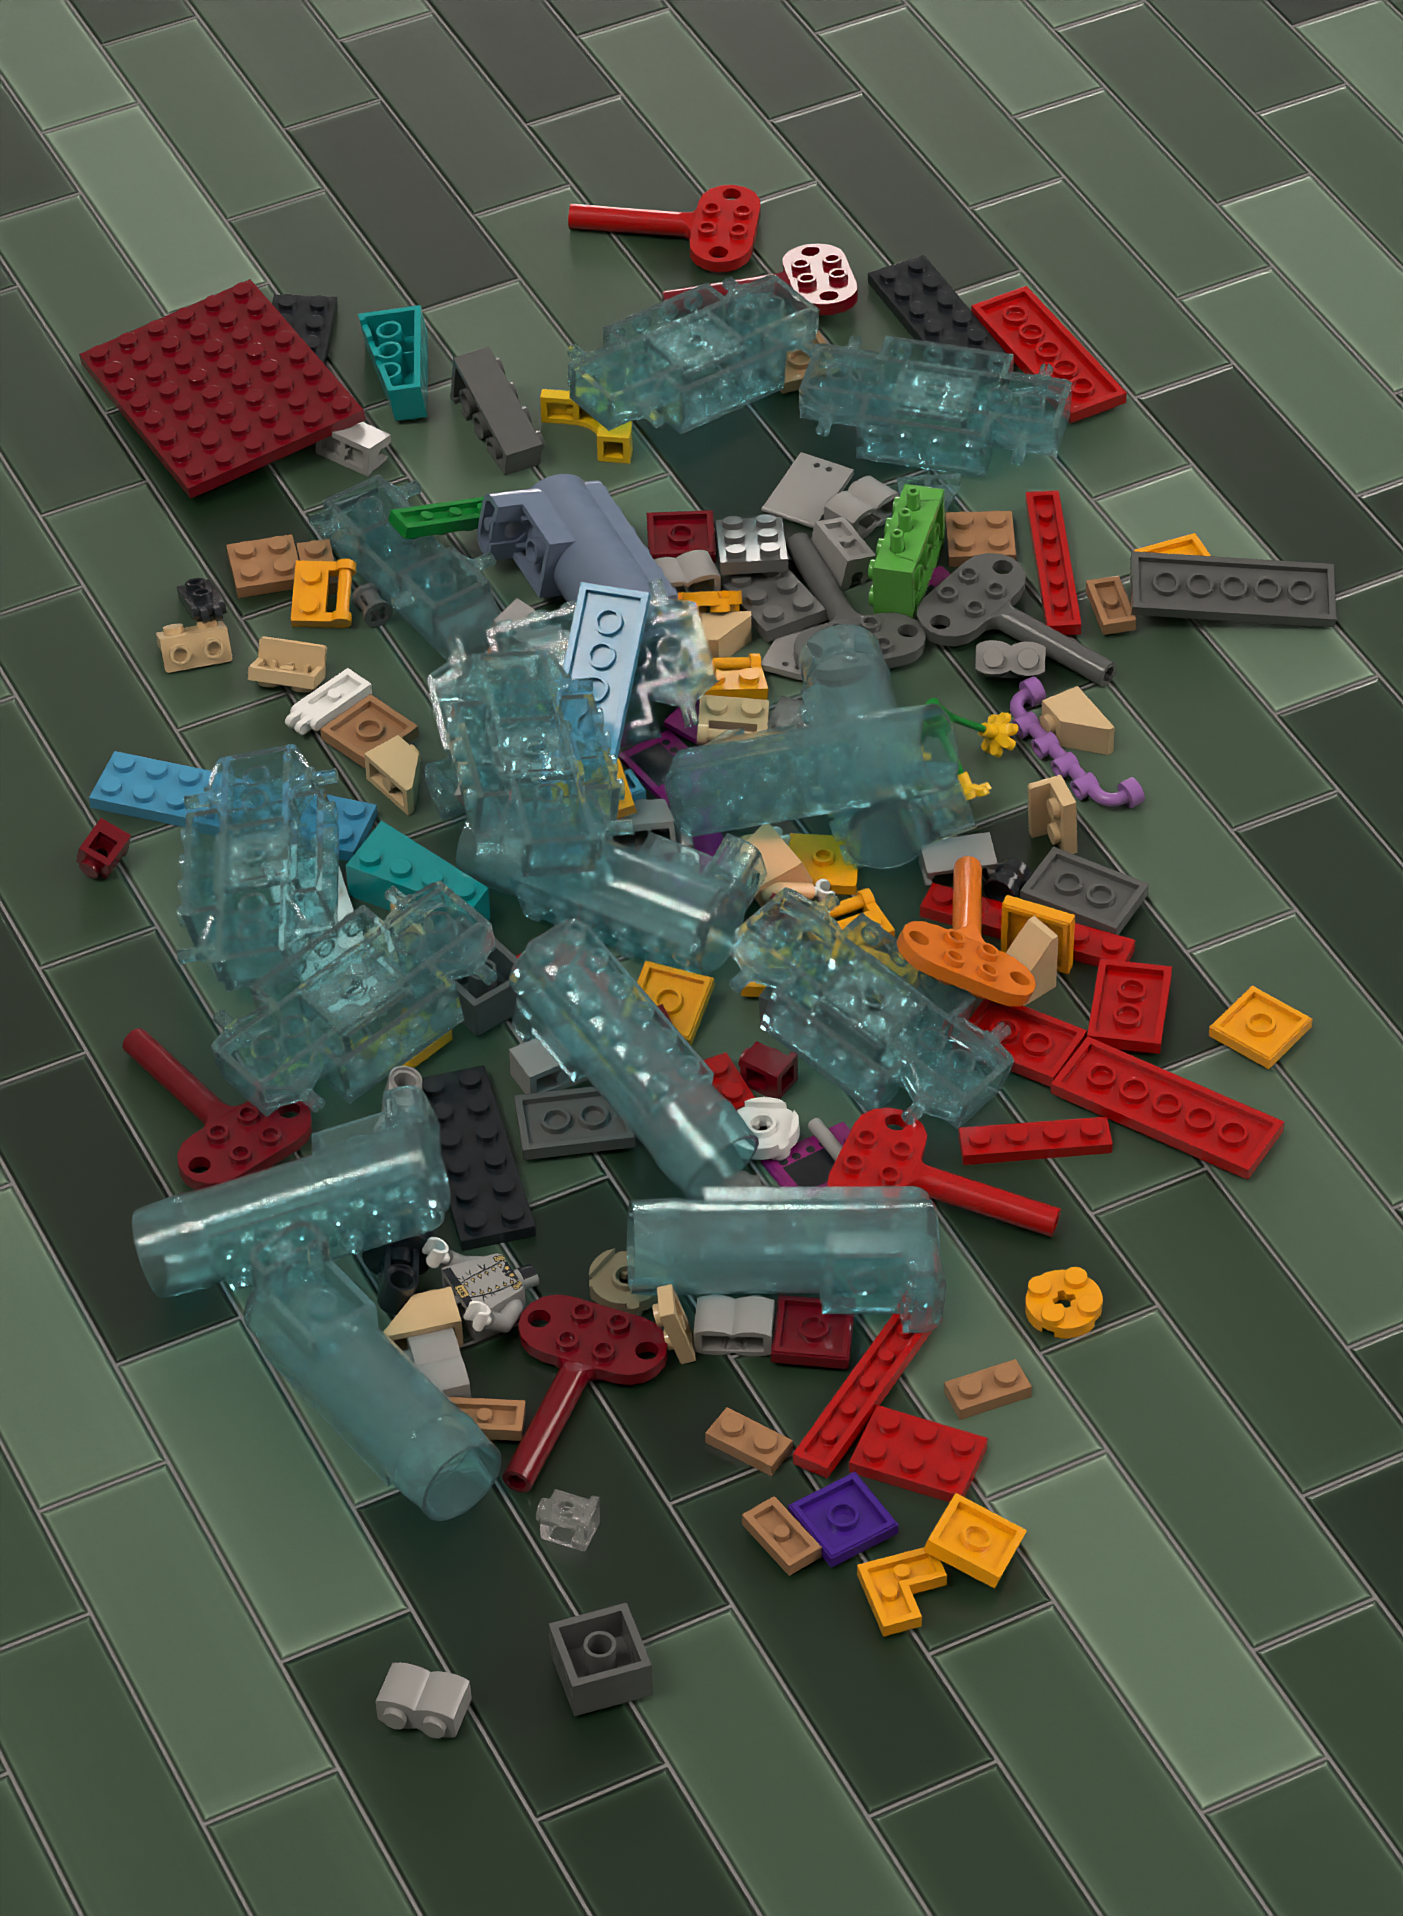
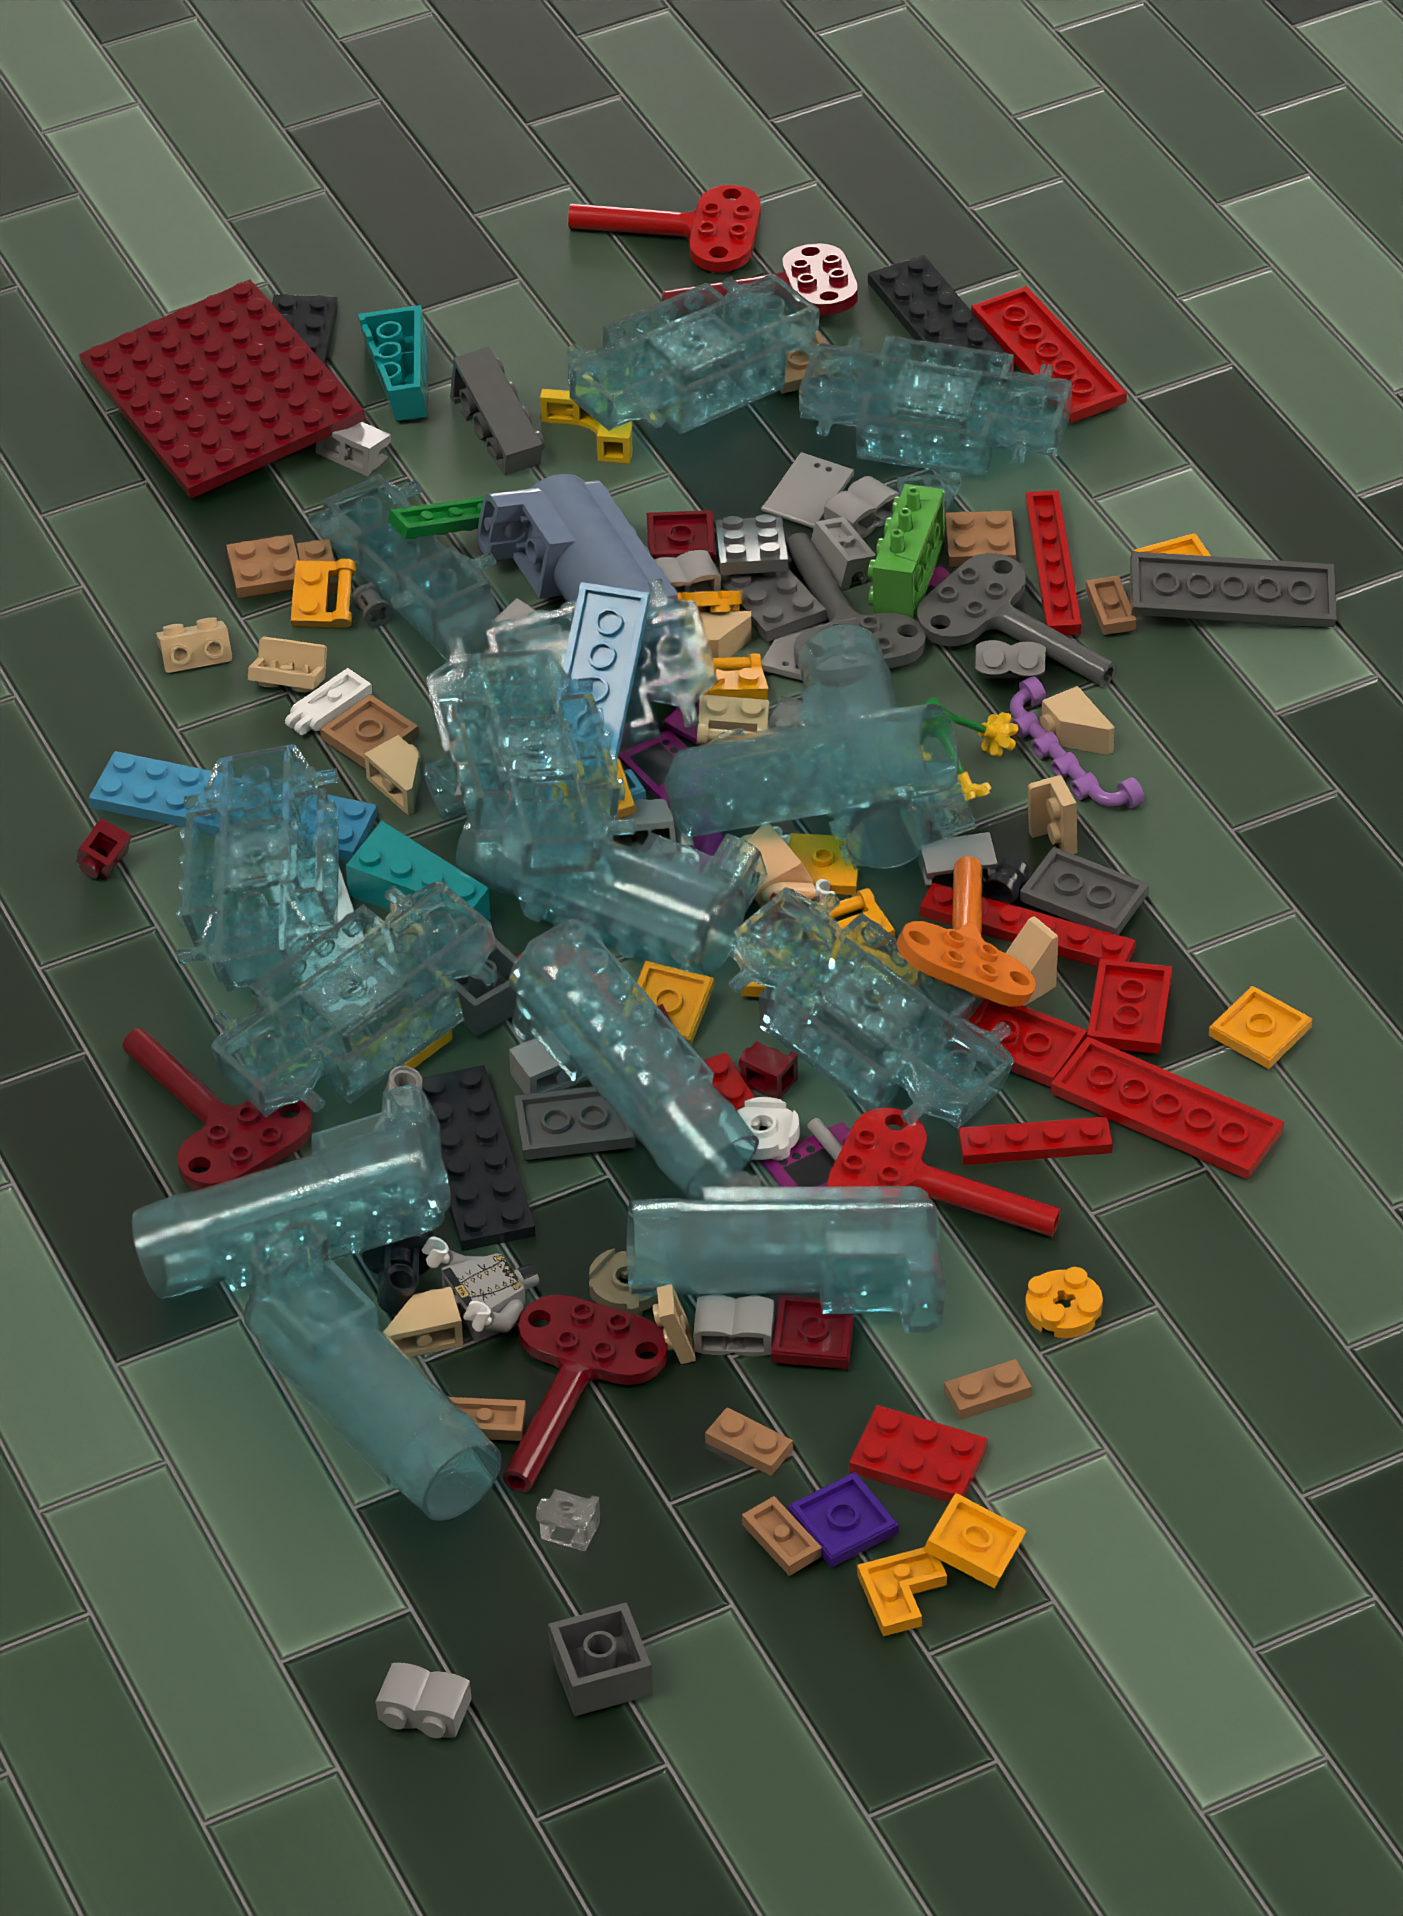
black hinge [177,578,227,624] -> none
light grey brick [402,1327,471,1412] -> none
red plate [793,1296,940,1479] -> none
light orange plate [1001,895,1075,974] -> none

